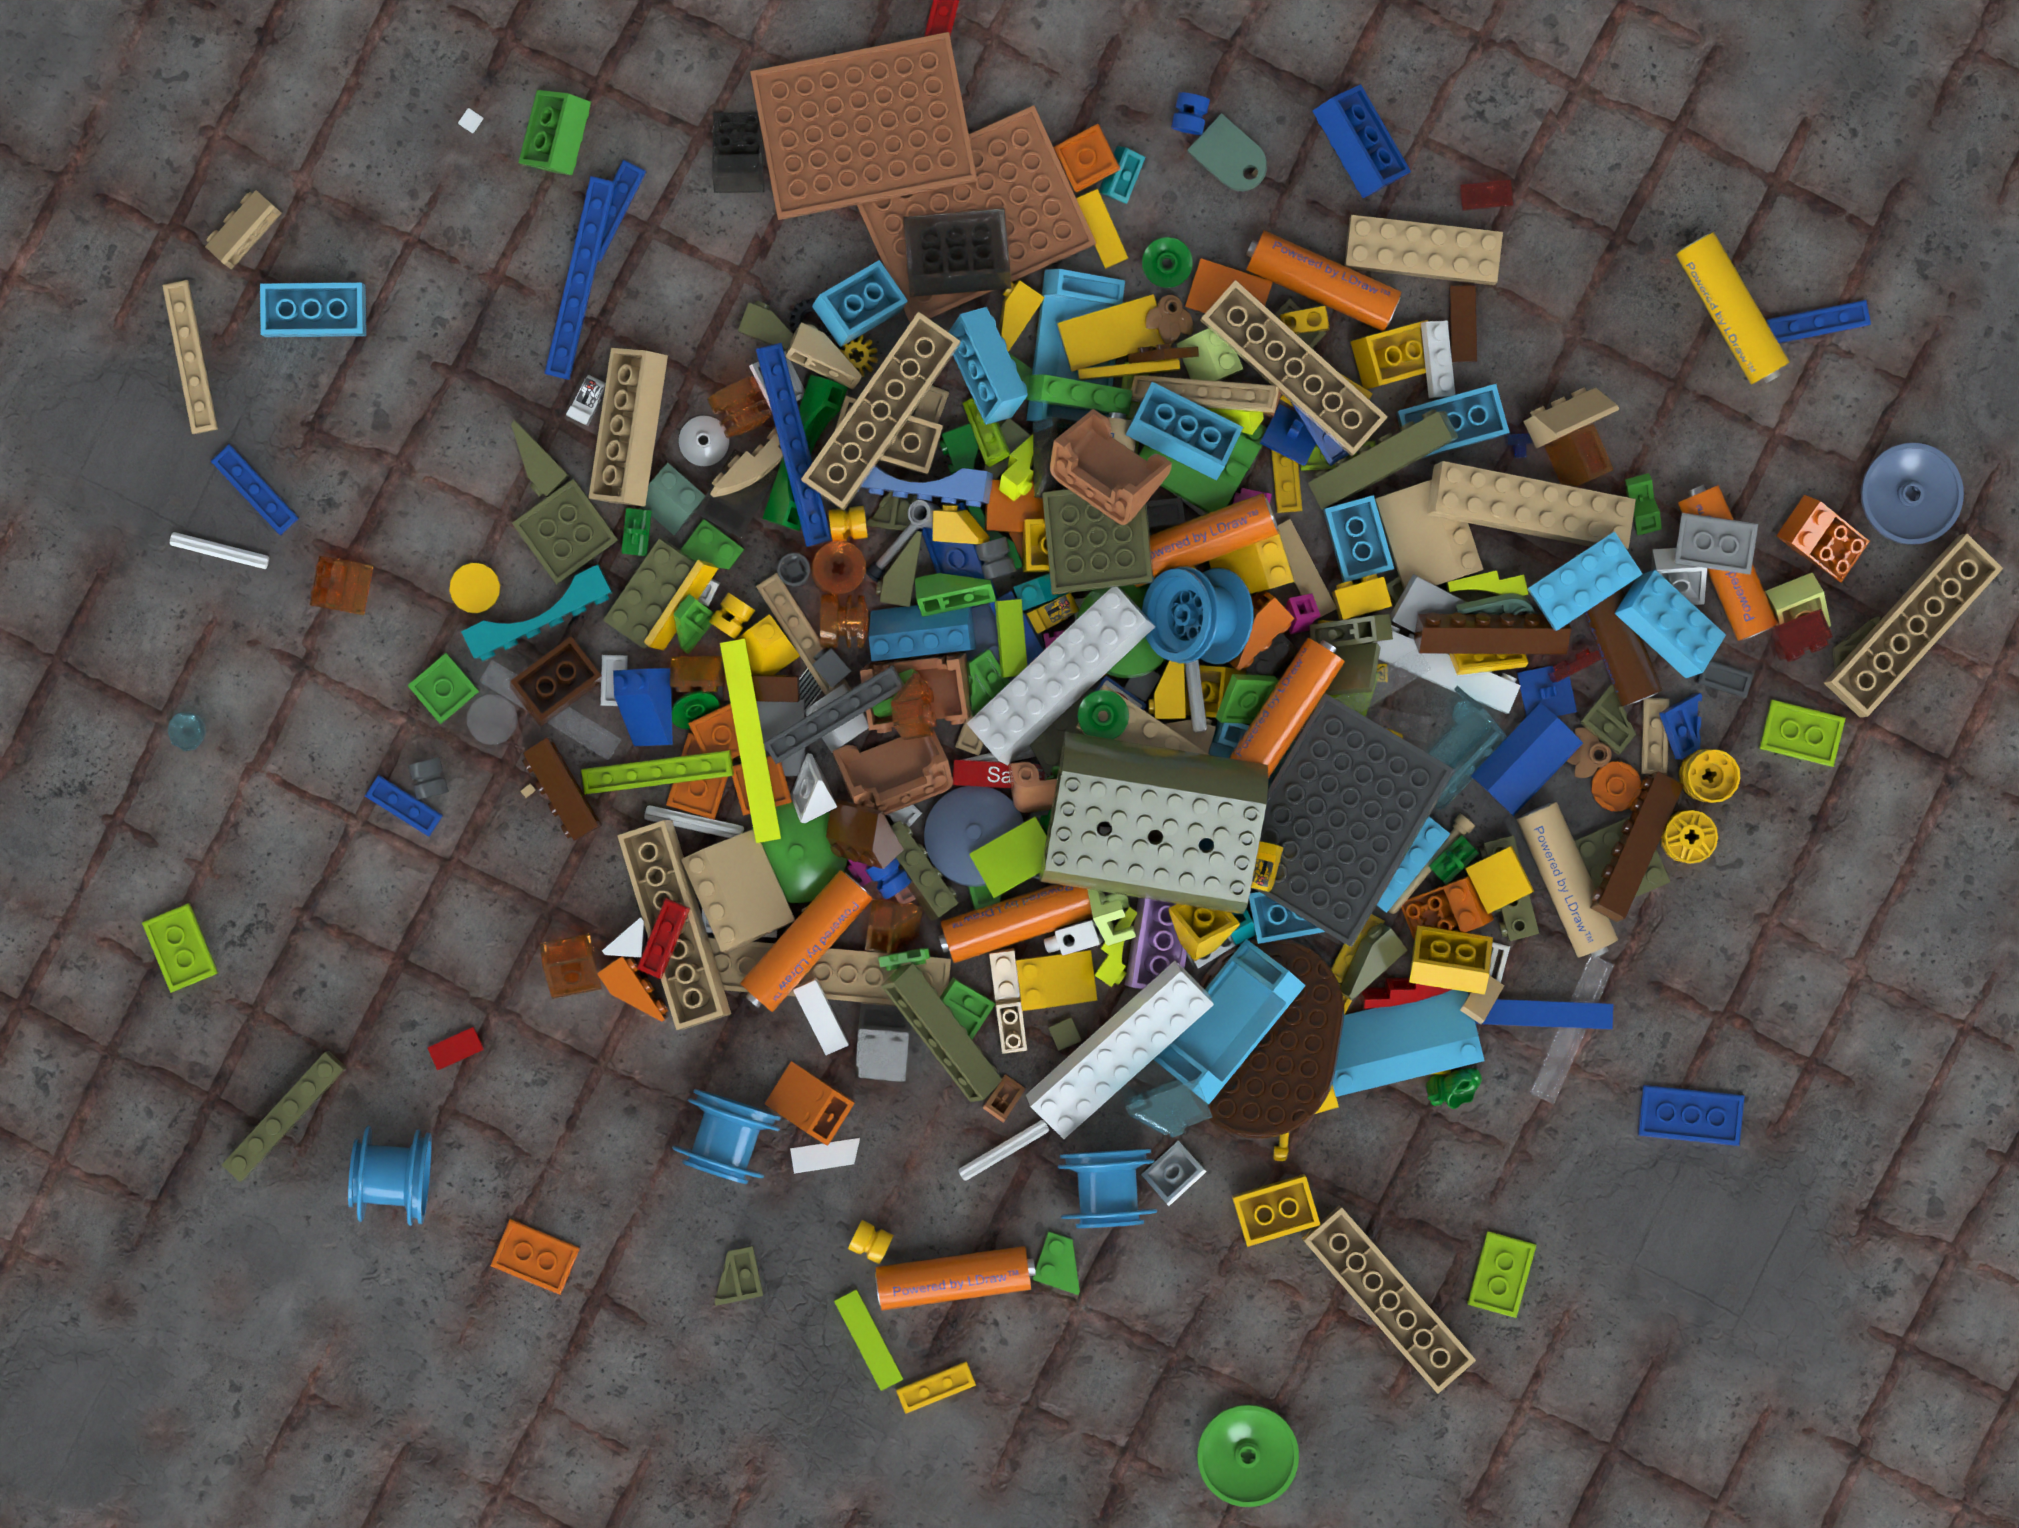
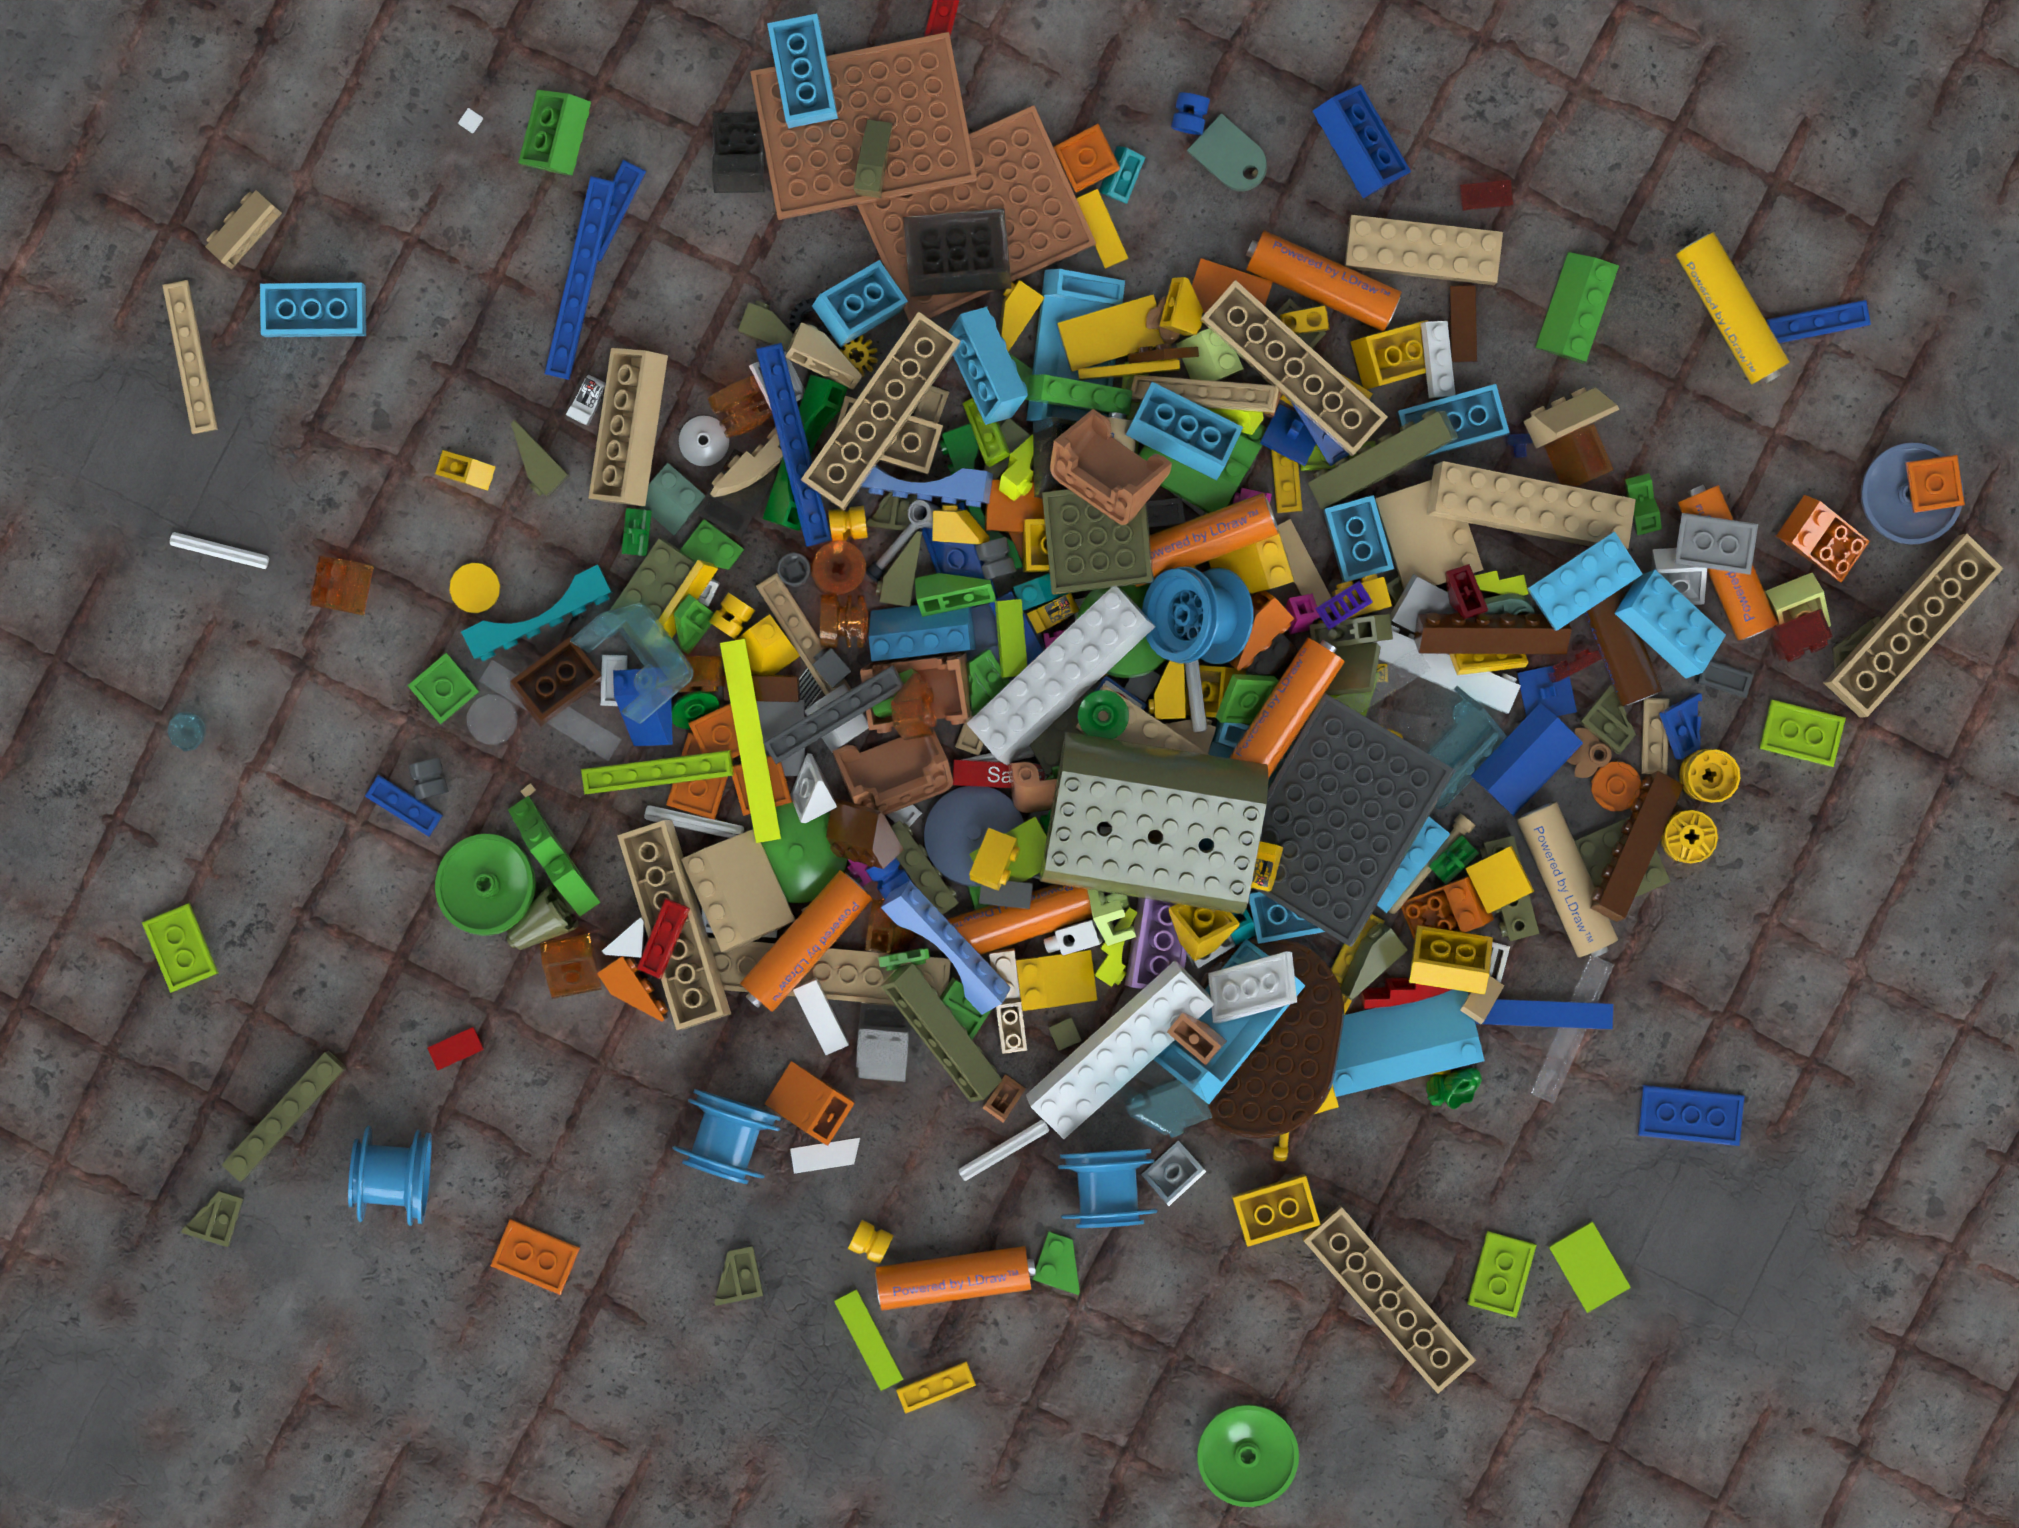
blue tile [211,444,299,535] -> none
olive plate [512,479,619,585] -> none
reddish brown slope [522,737,602,841] -> none
green dish [1142,237,1193,288] -> none
none -> olive wing [181,1191,244,1247]
none -> yellow slope [435,450,495,491]
none -> bright green dish [435,834,536,936]
none -> olive cone [506,885,578,950]
none -> bright green arch [508,795,601,916]
none -> clear light blue windscreen [570,603,693,724]
none -> medium azure brick [767,14,838,128]
none -> olive slope [854,119,893,198]
none -> medium blue arch [881,881,1011,1015]
none -> yellow brick [969,828,1020,891]
none -> dark grey tile [979,881,1033,909]
none -> yellow slope [1159,277,1203,336]
none -> nougat slope [1167,1012,1227,1065]
none -> white tile [1208,951,1297,1024]
none -> dark purple slope [1315,581,1373,630]
none -> dark red slope [1445,564,1488,619]
none -> bright green slope [1535,252,1619,364]
none -> lime tile [1548,1221,1631,1313]
none -> orange tile [1906,455,1965,513]

